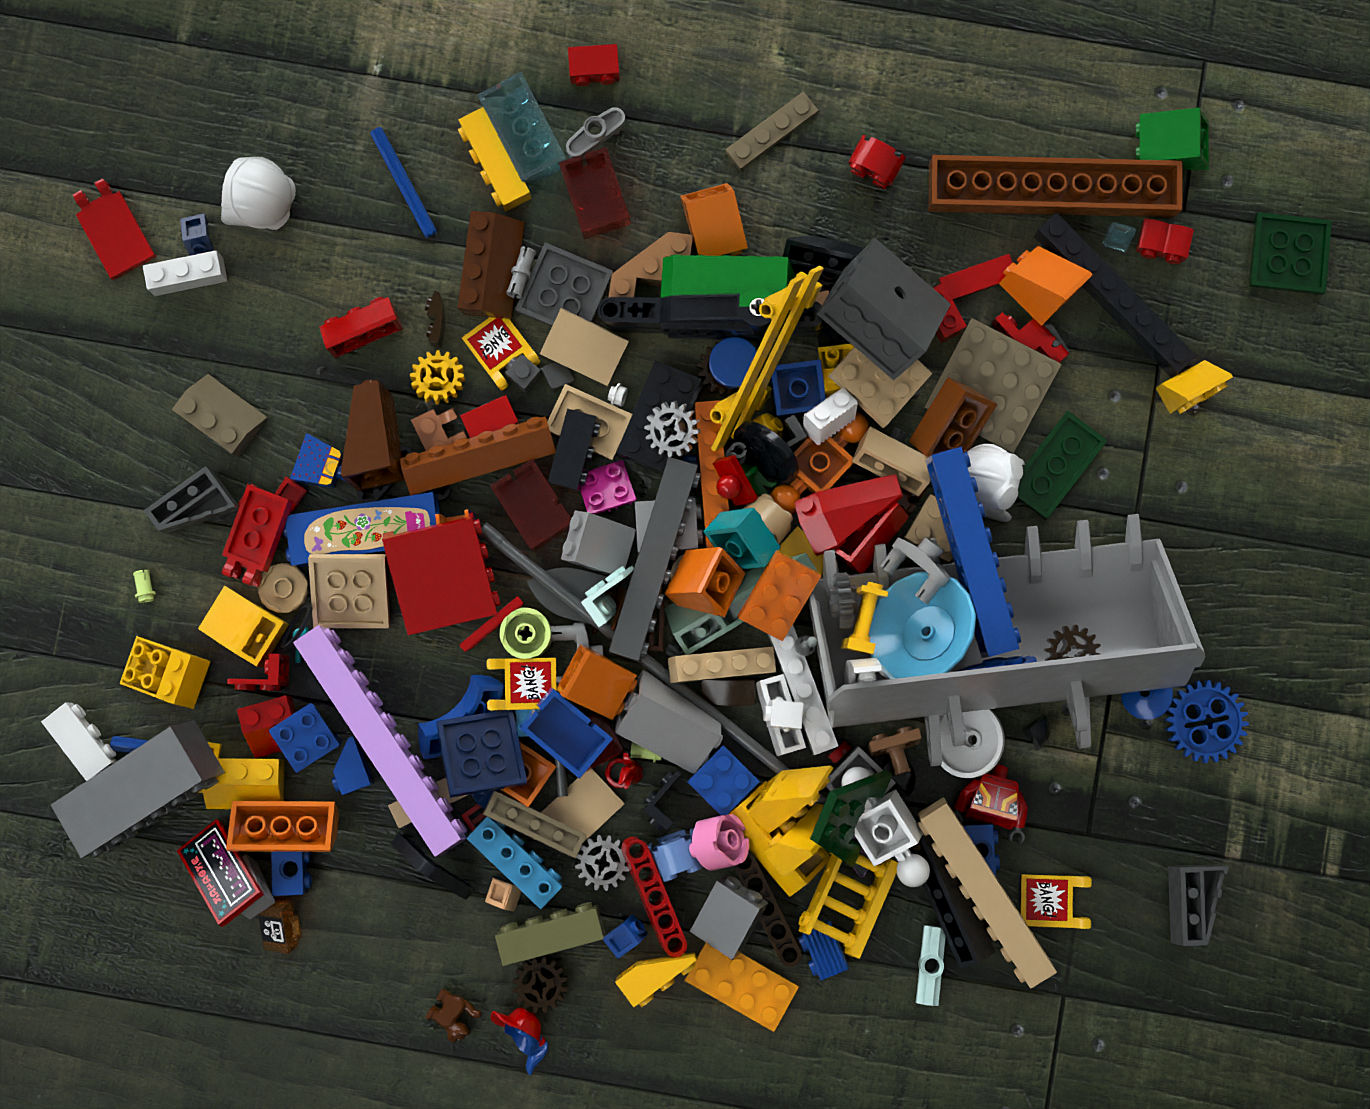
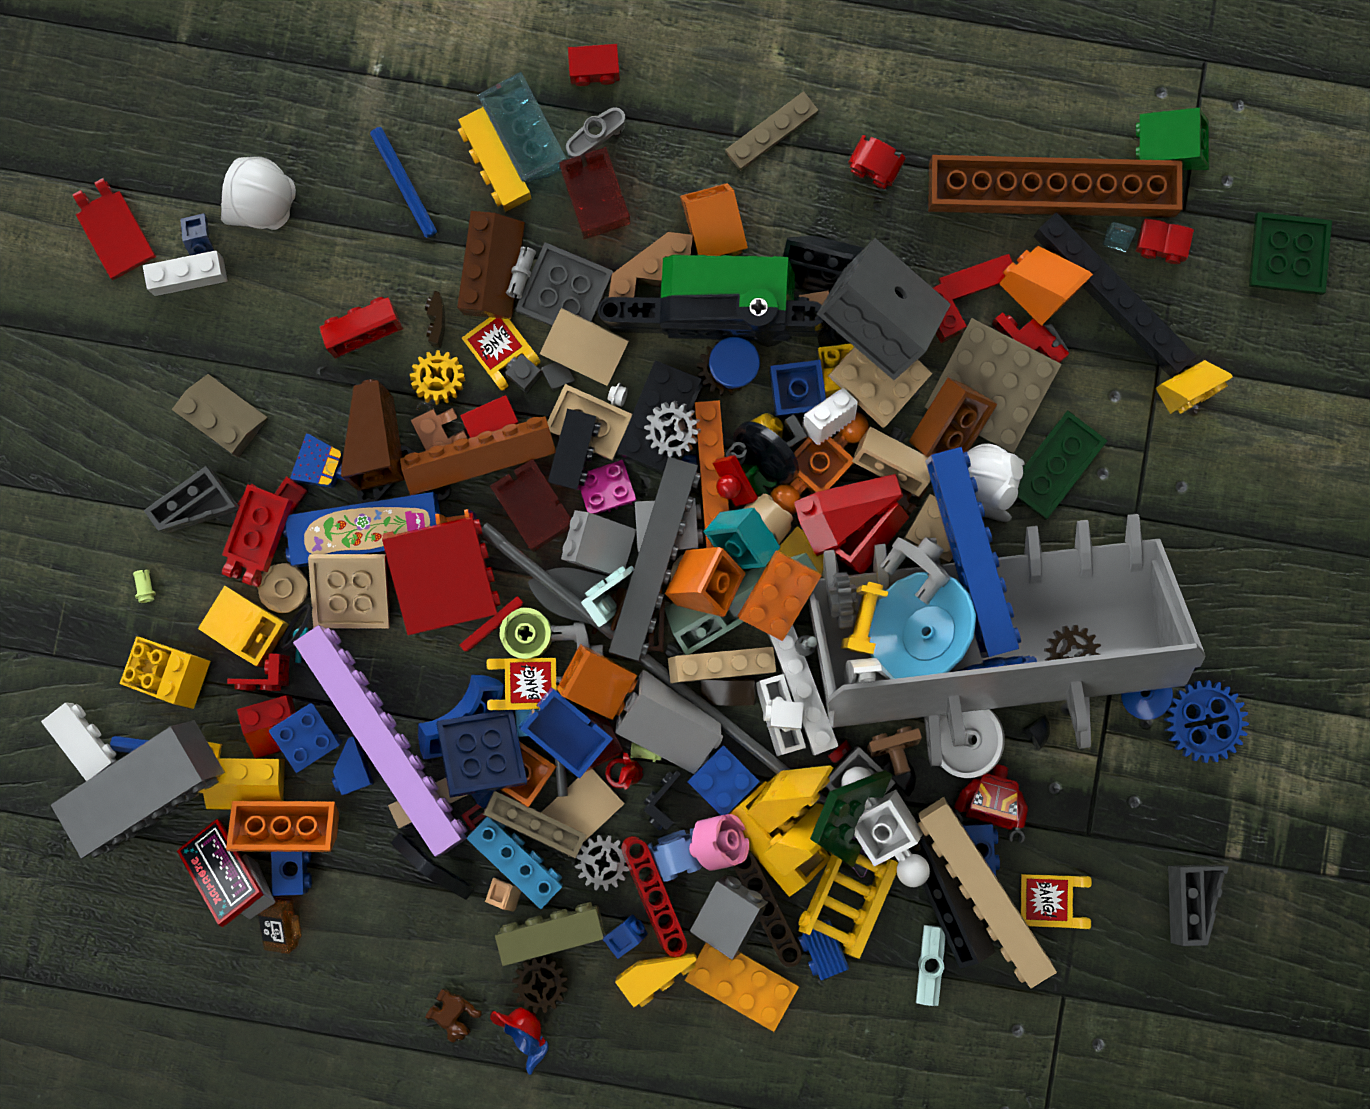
yellow fence [710,265,824,451] -> none

